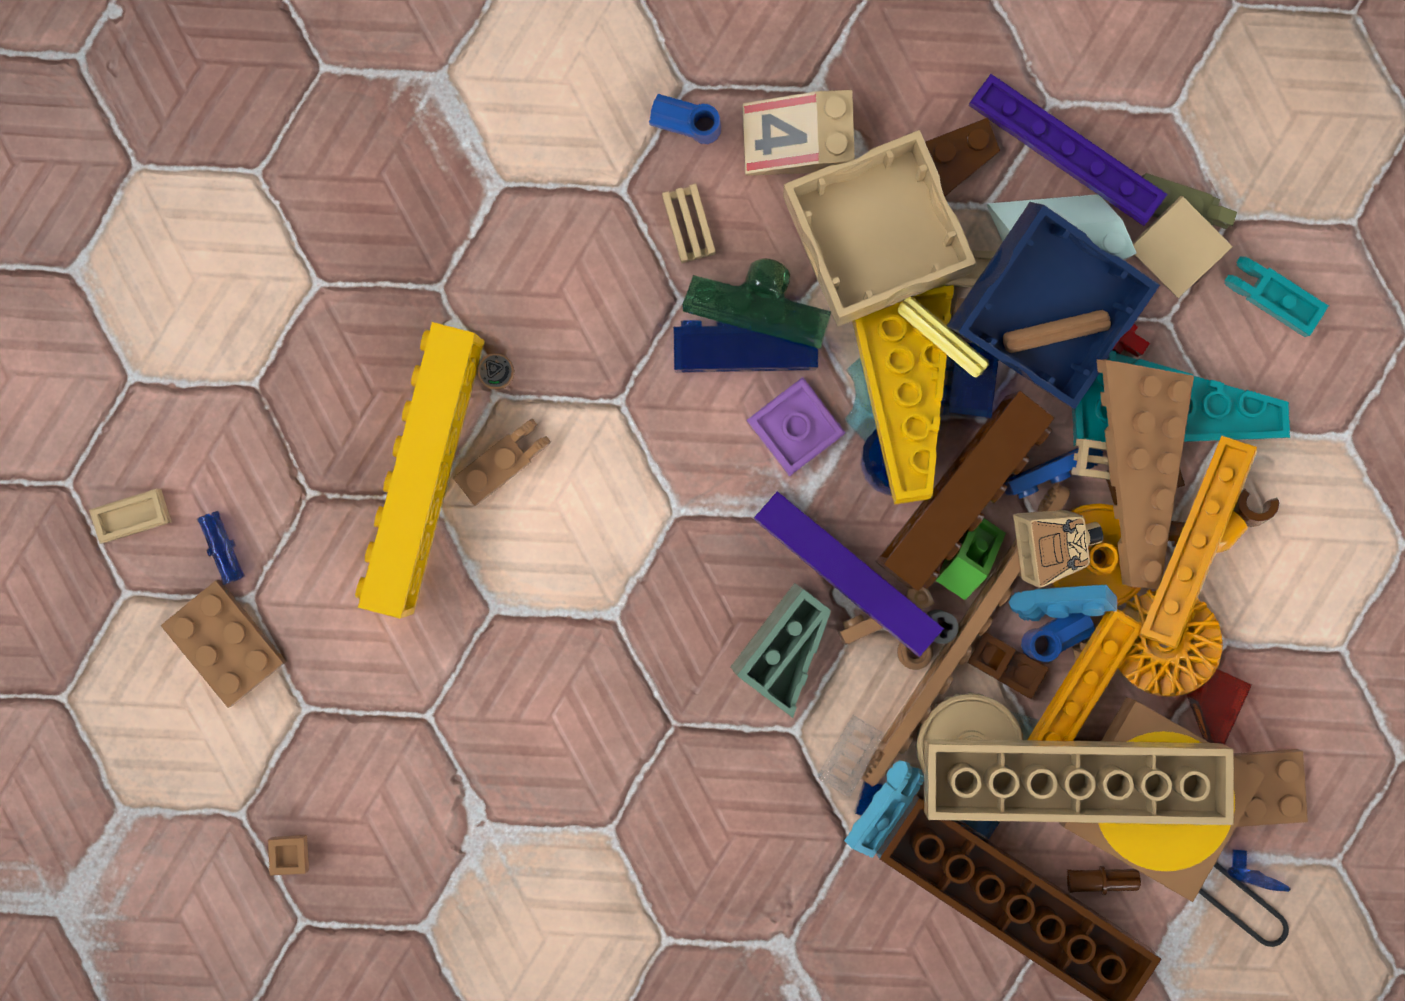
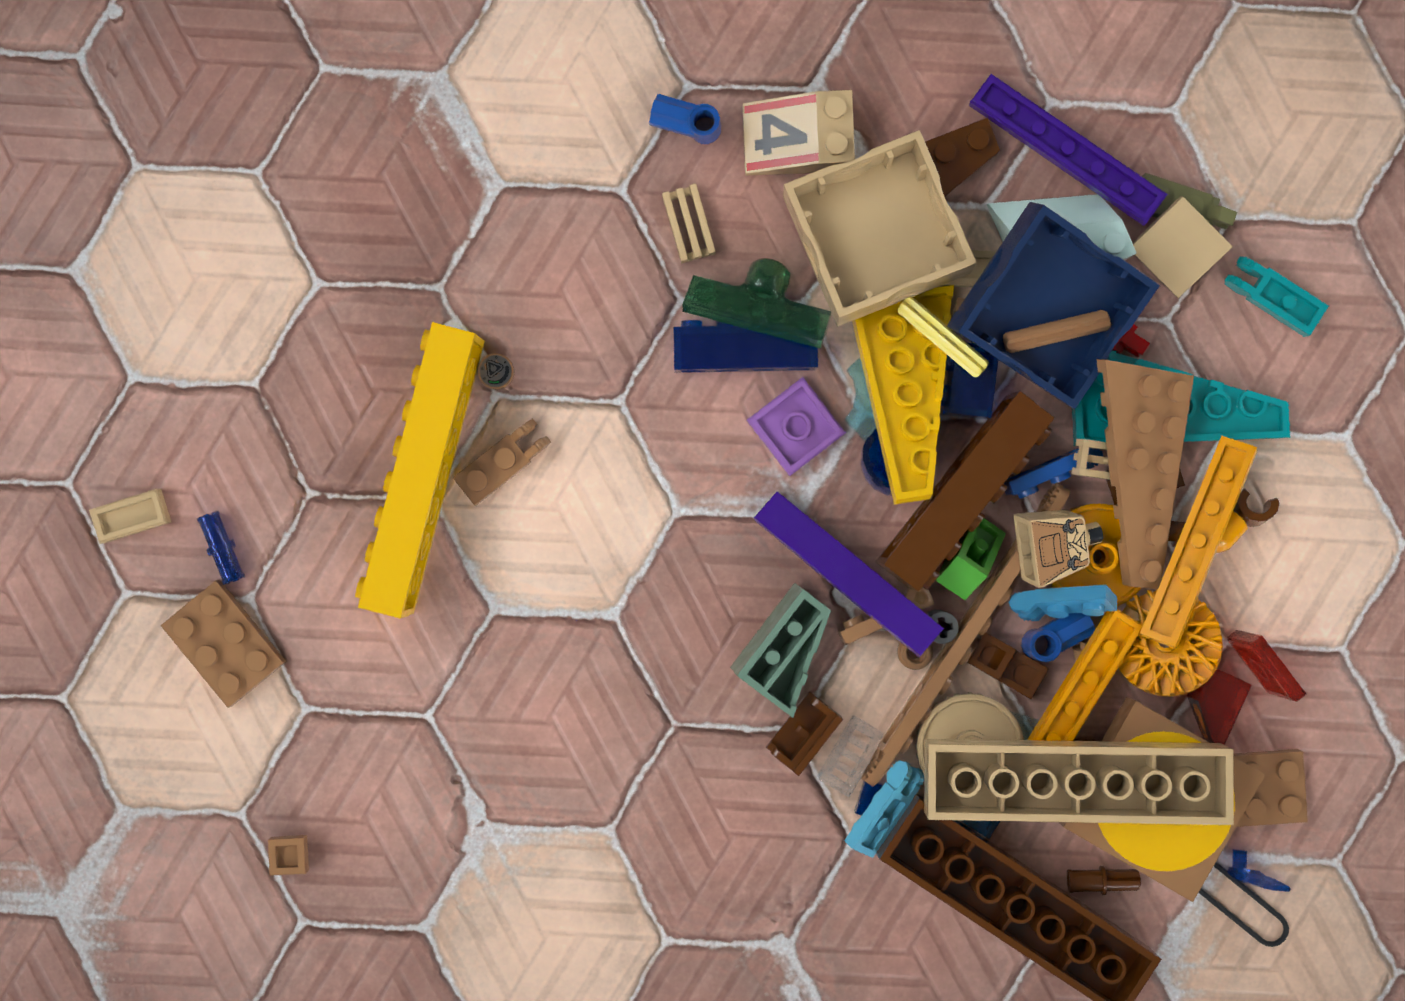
none -> reddish brown hinge [766,691,843,776]
none -> clear red tile [1227,630,1306,702]

